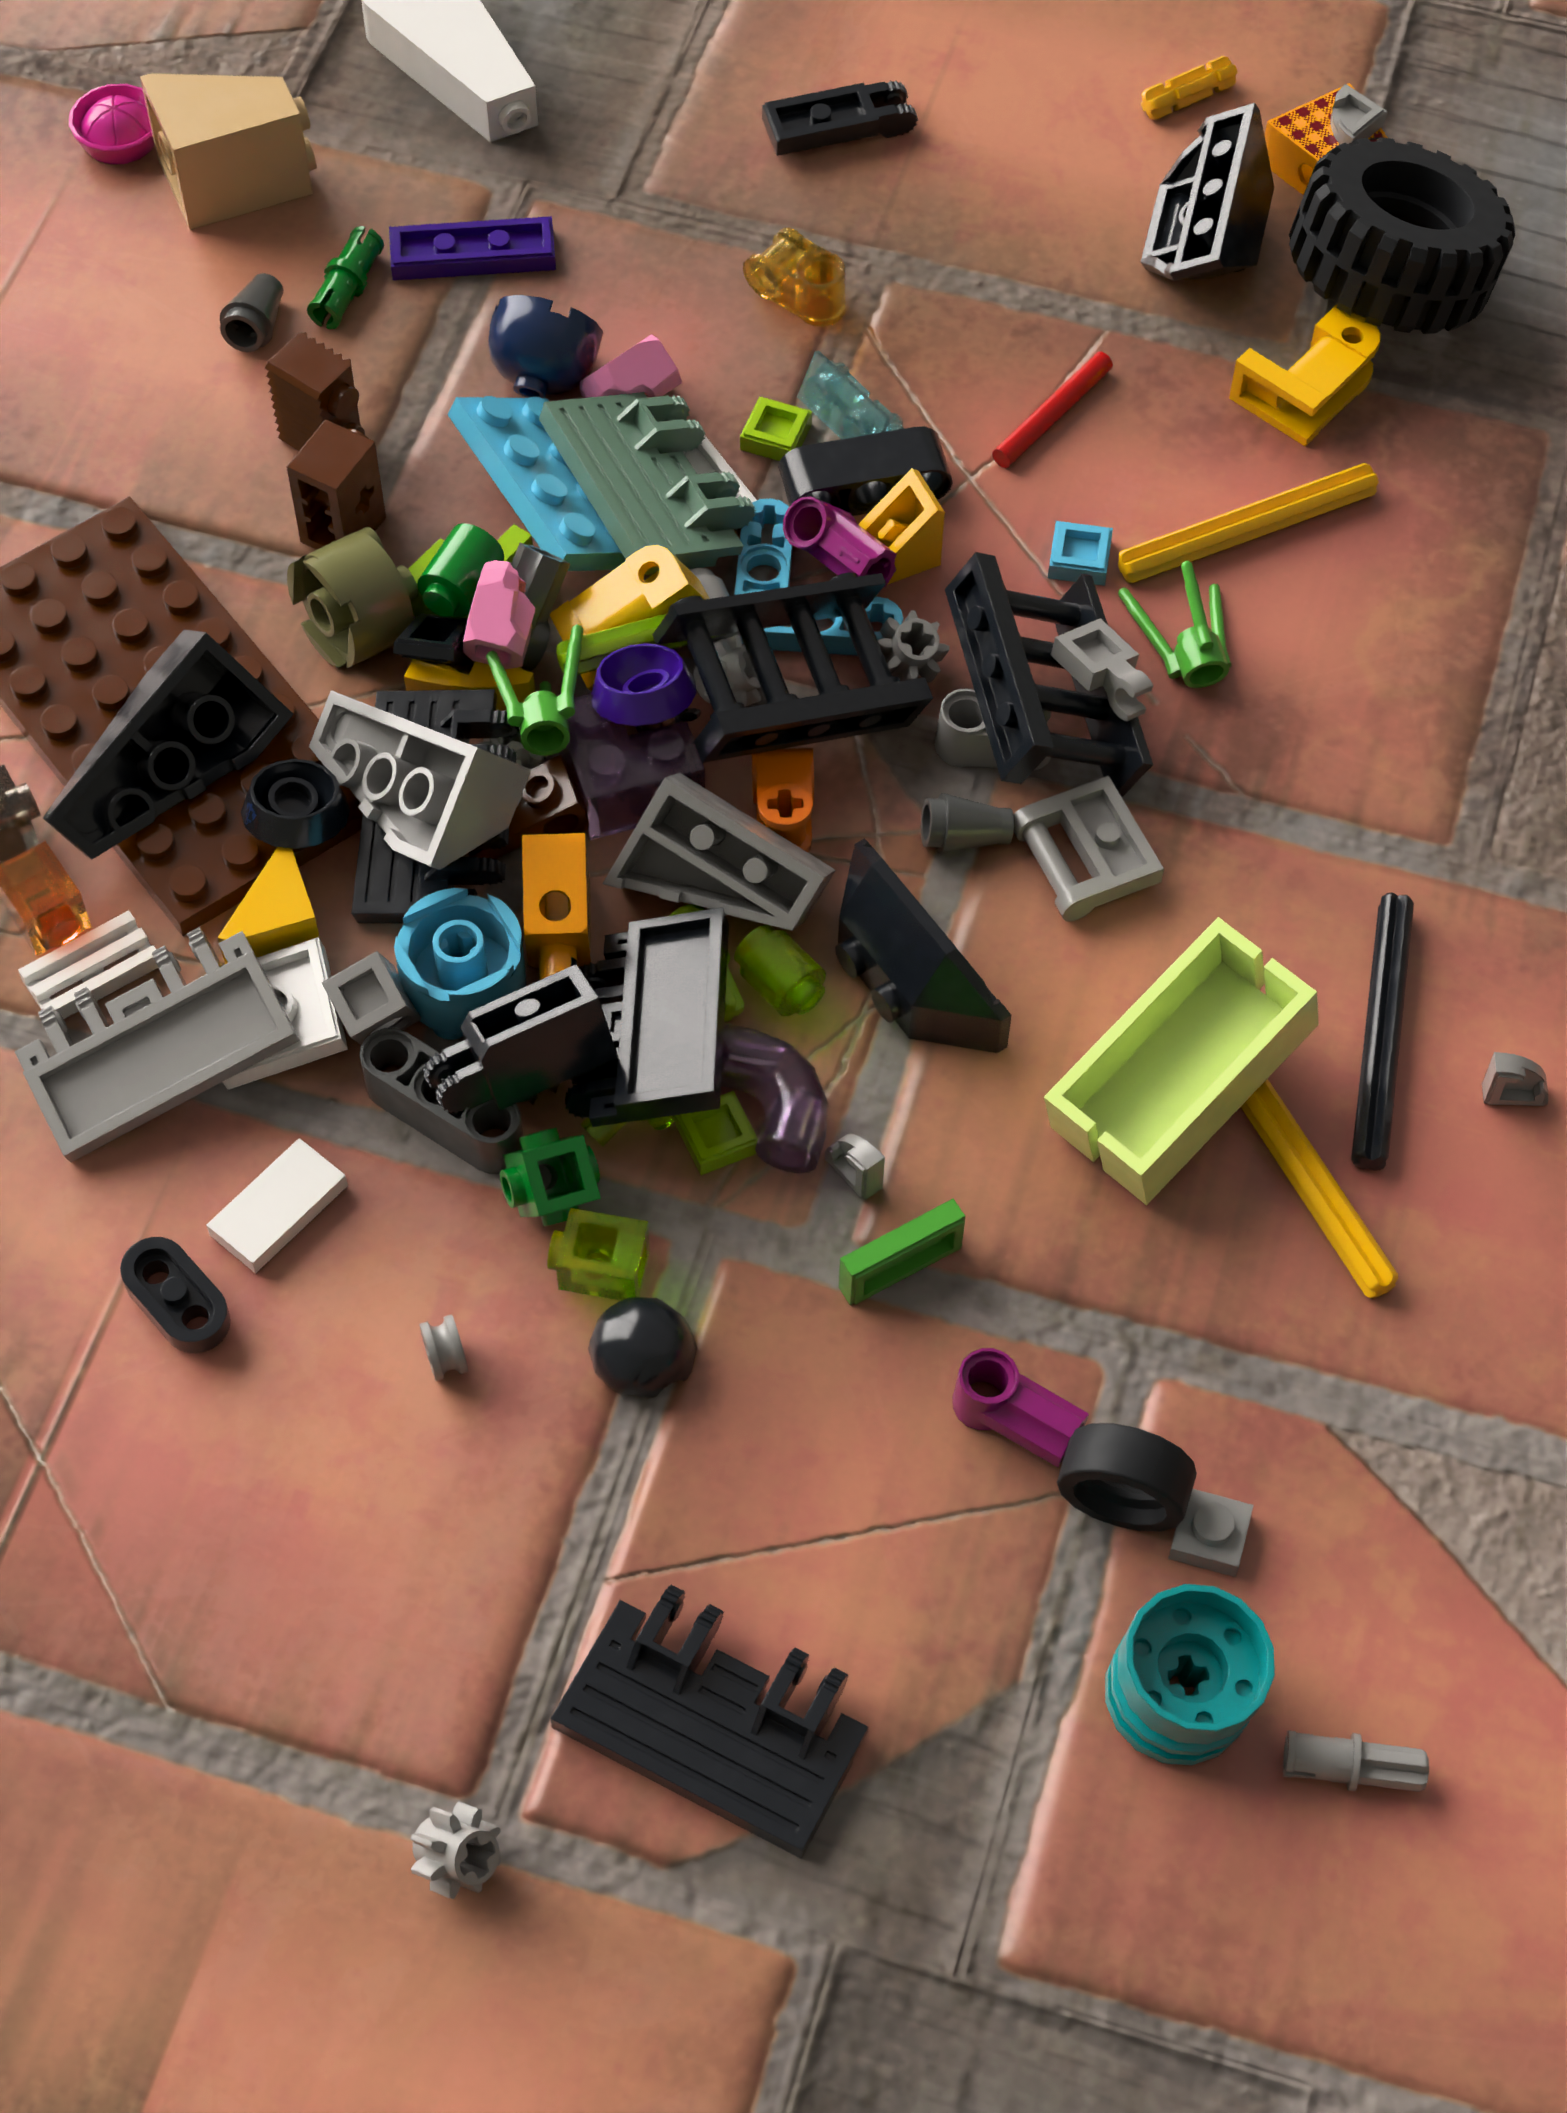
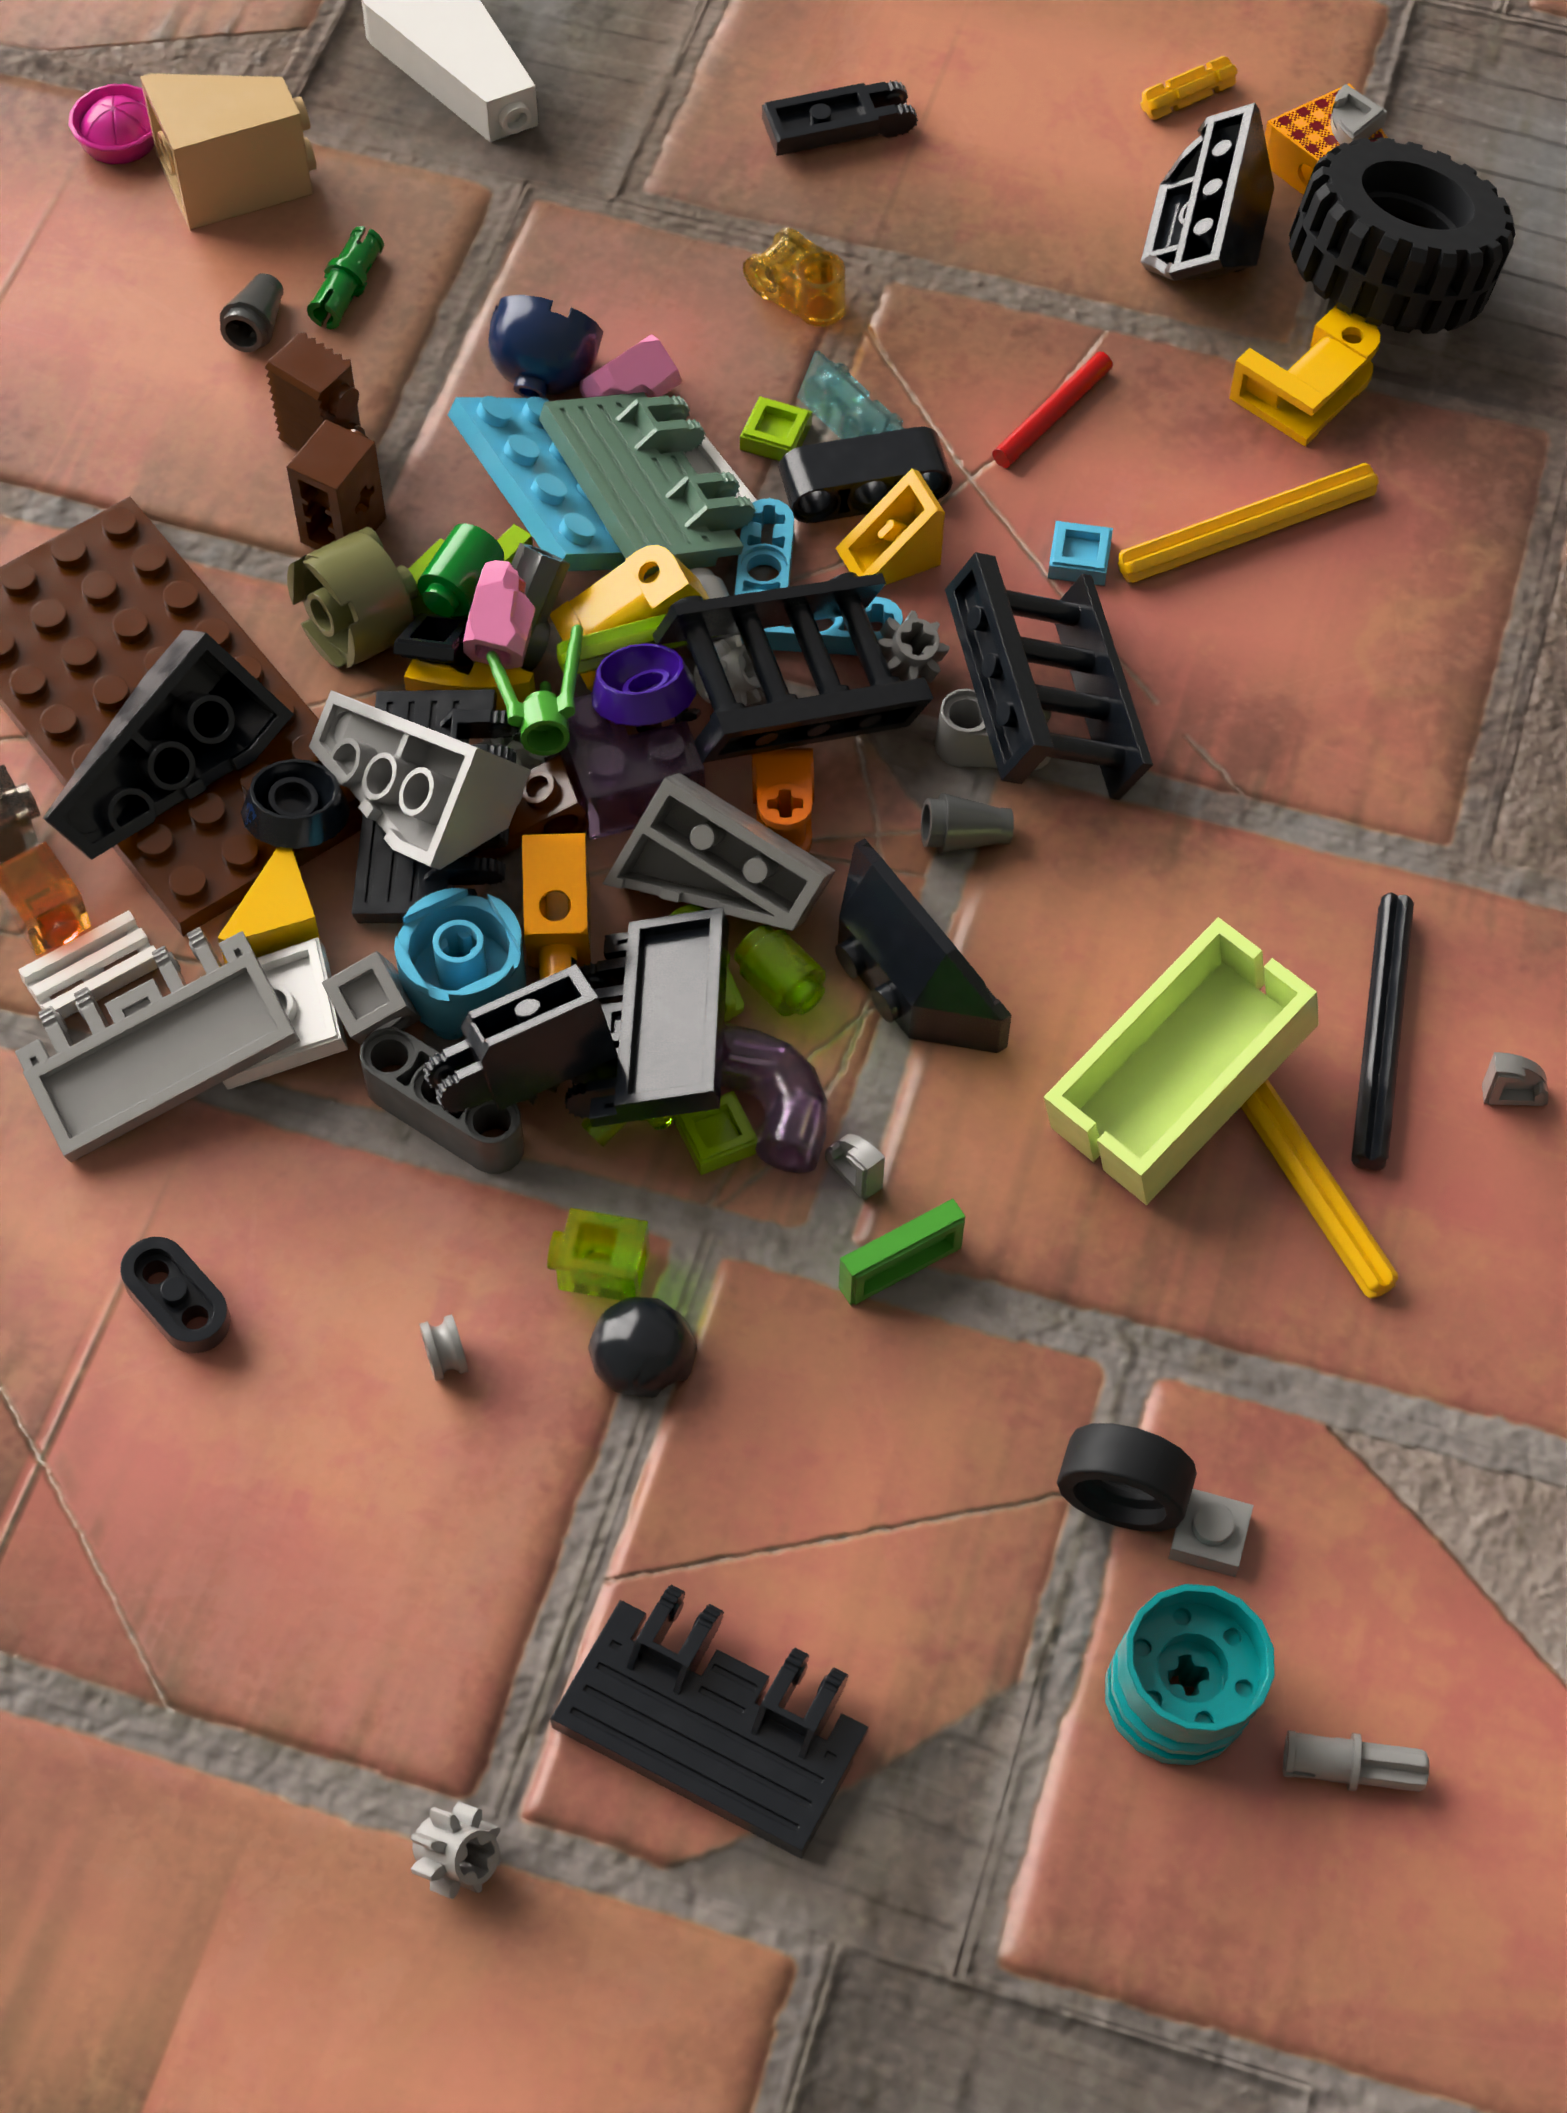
white tile [206,1138,348,1274] -> none
dark purple tile [389,216,556,281] -> none
green brick [500,1127,601,1226] -> none
magenta piece [783,496,897,587] -> none
magenta piece [952,1348,1089,1468] -> none
light grey plate [1013,776,1164,921] -> none
light grey plate [1051,618,1153,721] -> none
bright green plant [1118,560,1232,688] -> none

